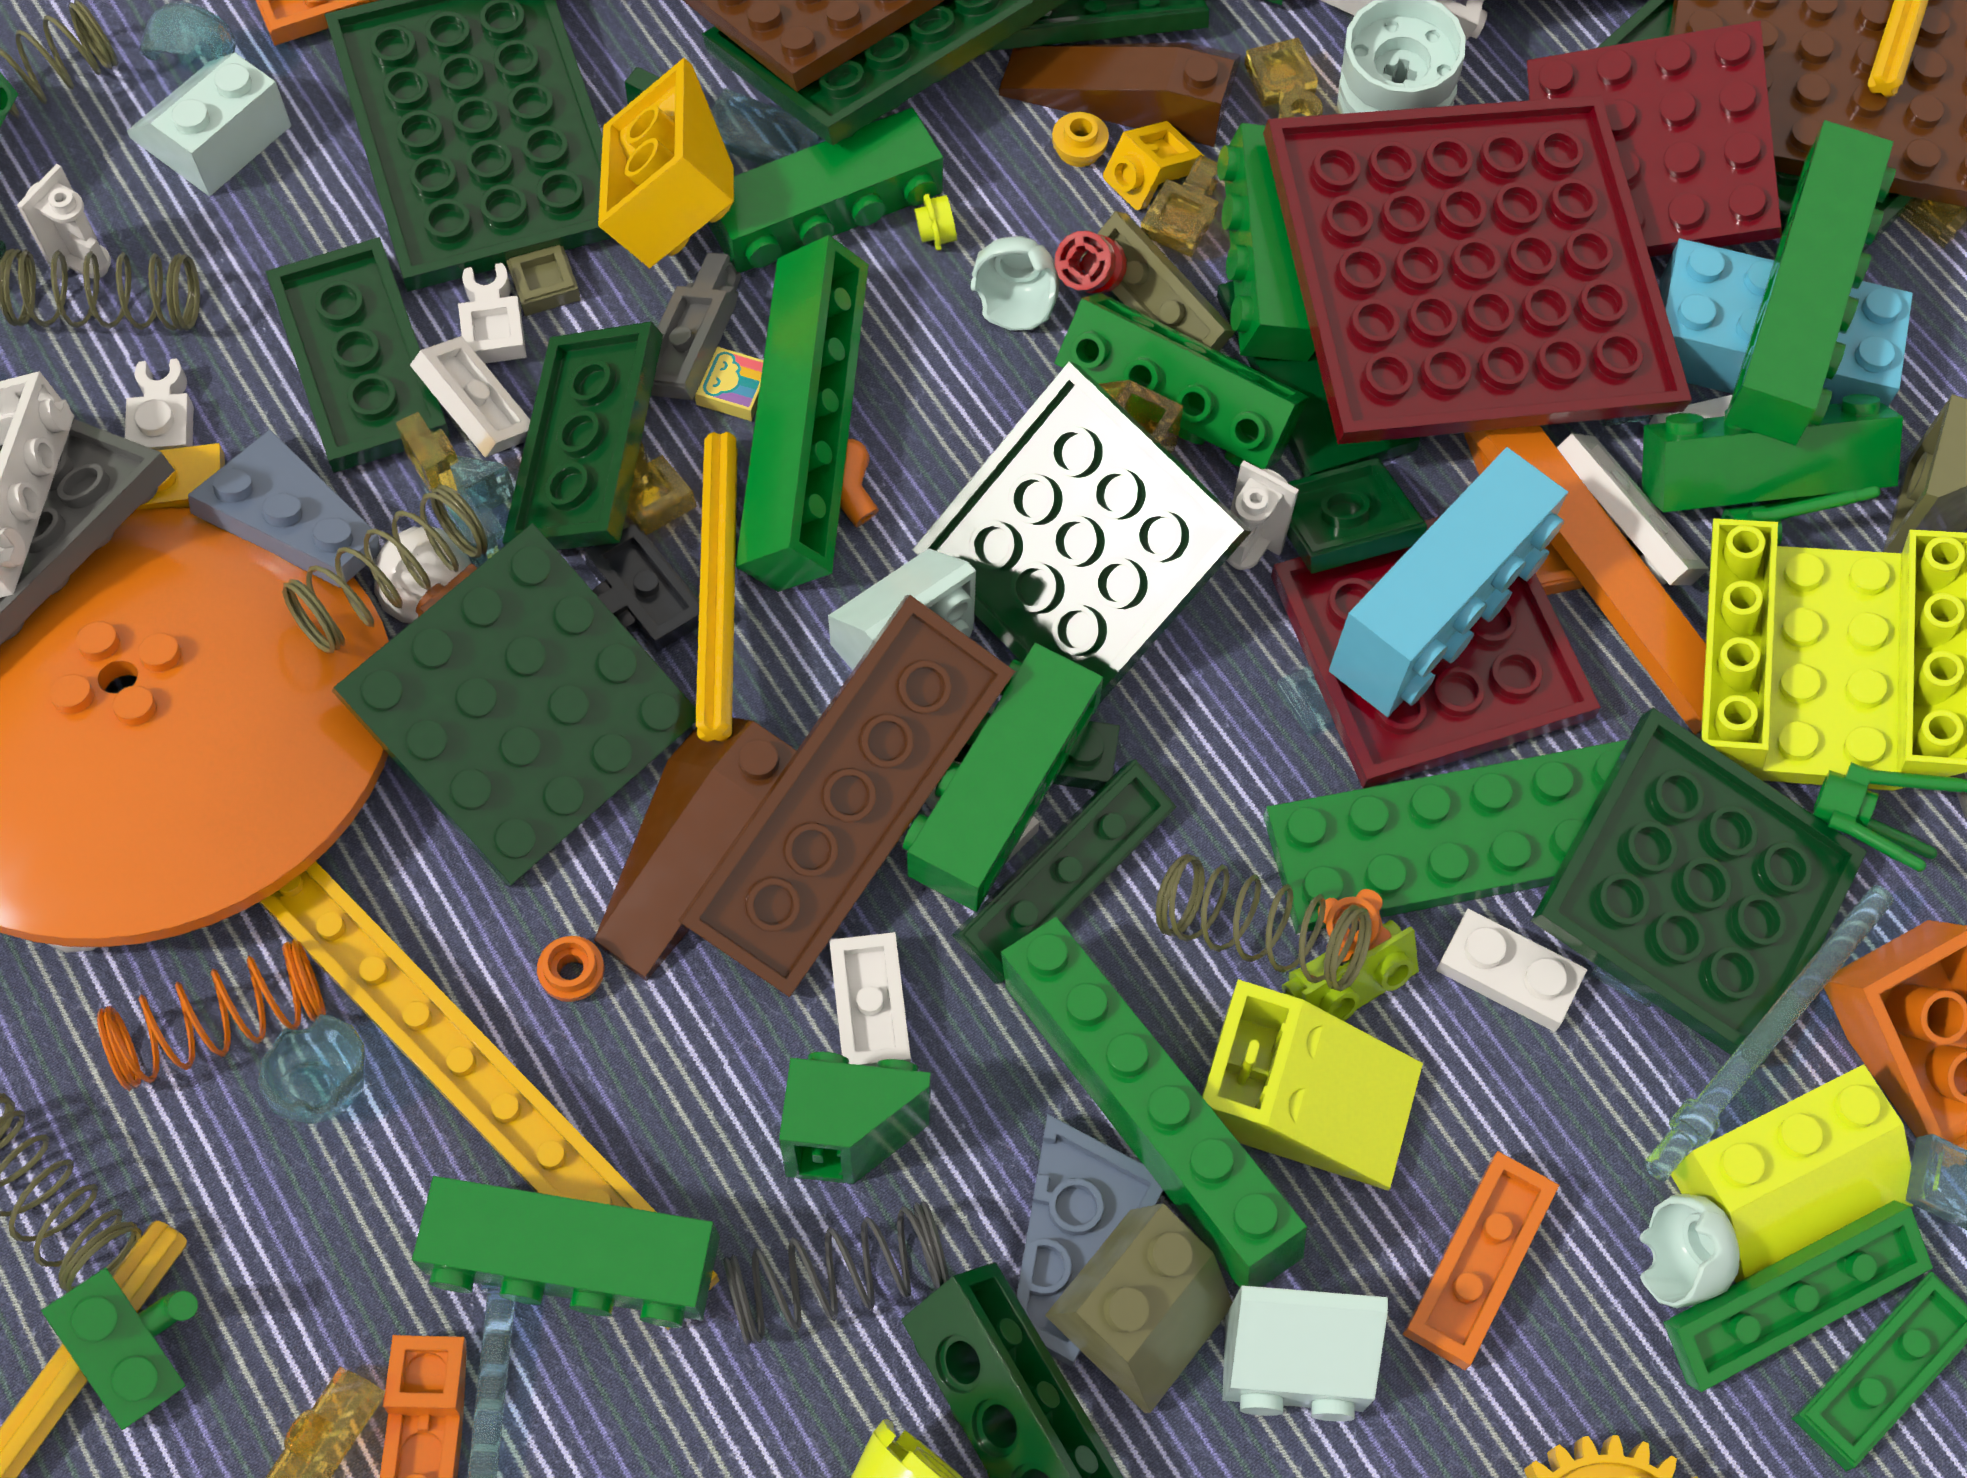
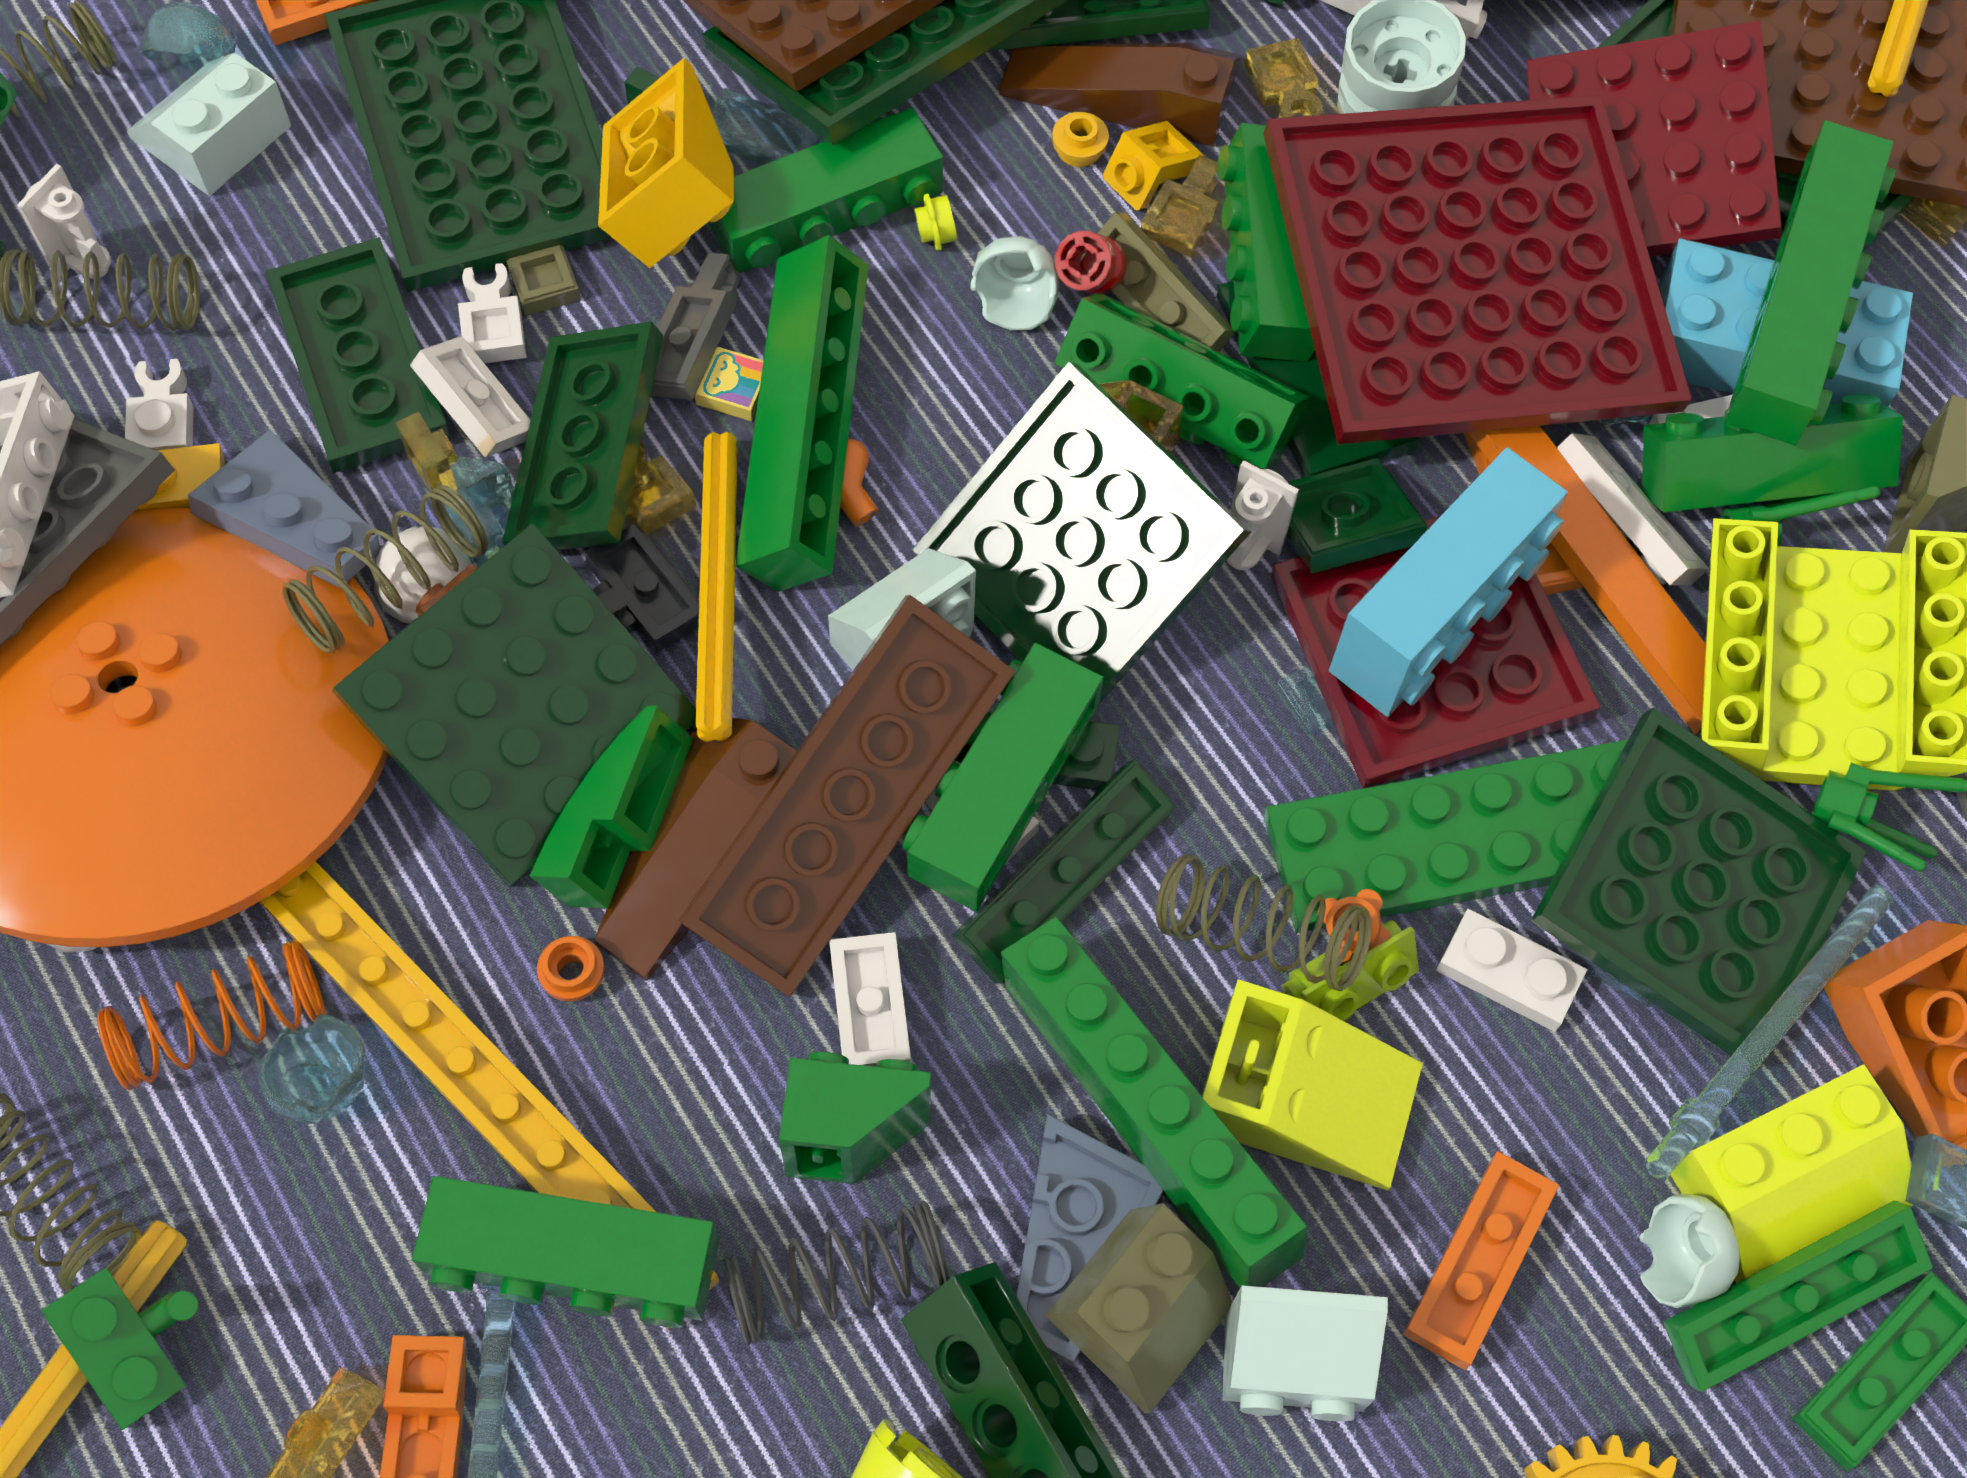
none -> green slope [530,706,693,909]

